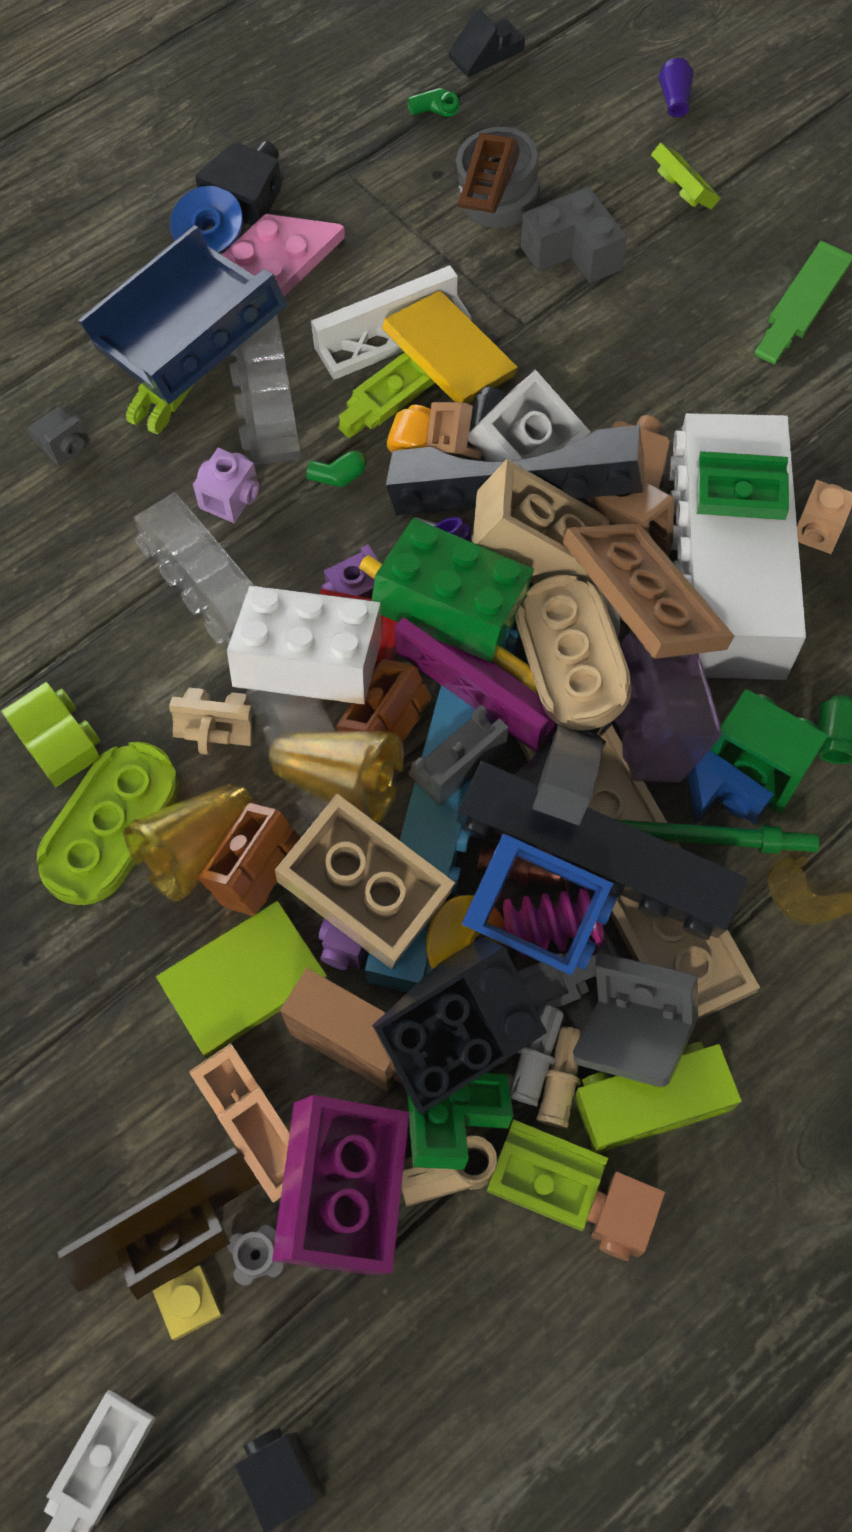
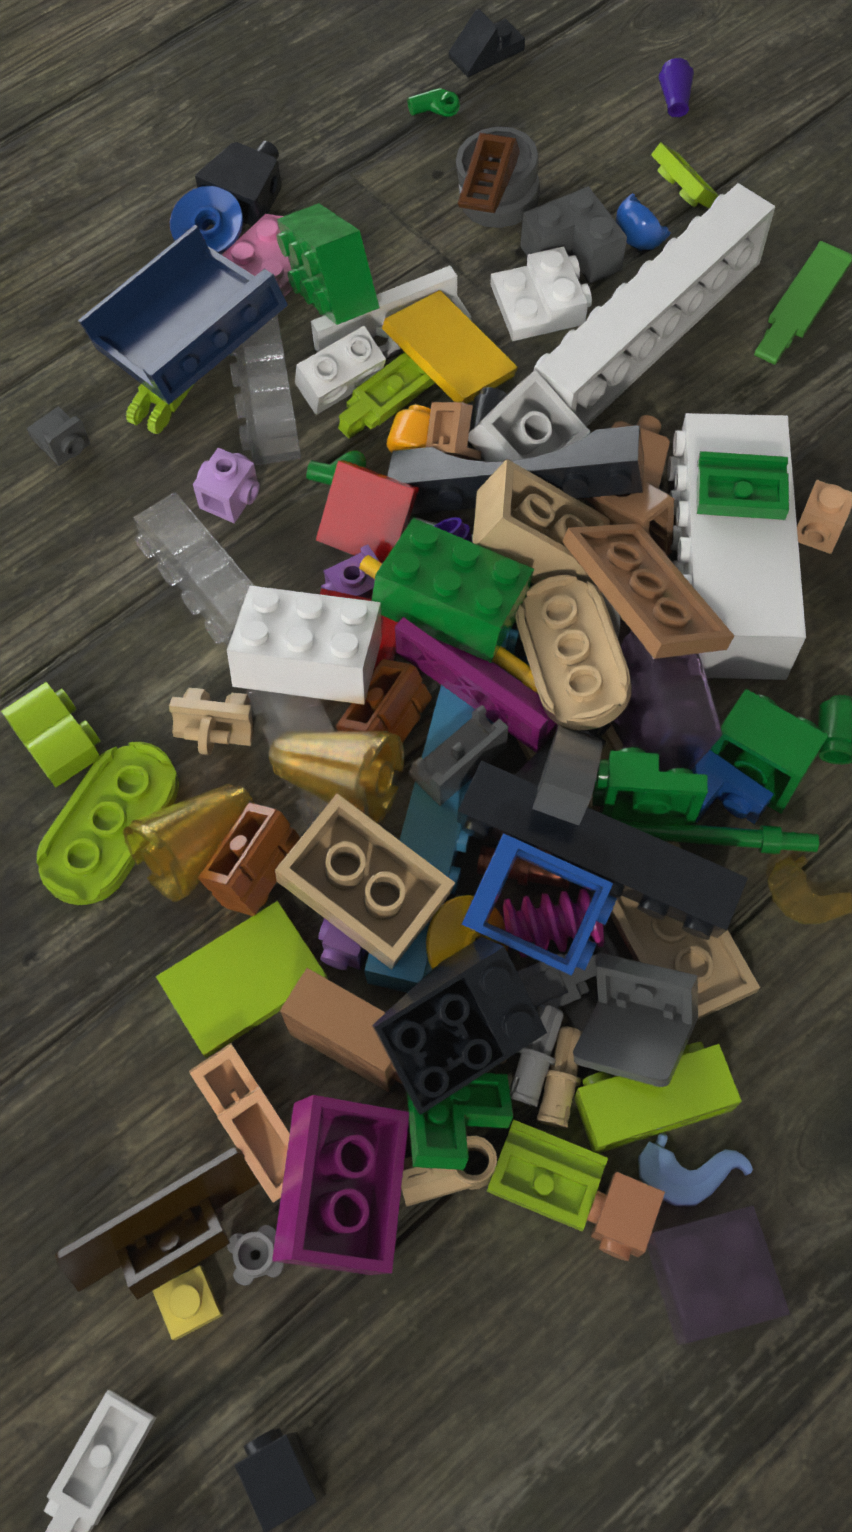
none -> green brick [276,203,380,325]
none -> white brick [295,326,386,415]
none -> tile [316,460,419,564]
none -> white plate [490,246,592,341]
none -> white brick [534,183,775,427]
none -> green plate [592,747,708,825]
none -> blue hair [616,193,671,251]
none -> light blue piece [638,1133,753,1206]
none -> clear purple brick [647,1206,790,1346]

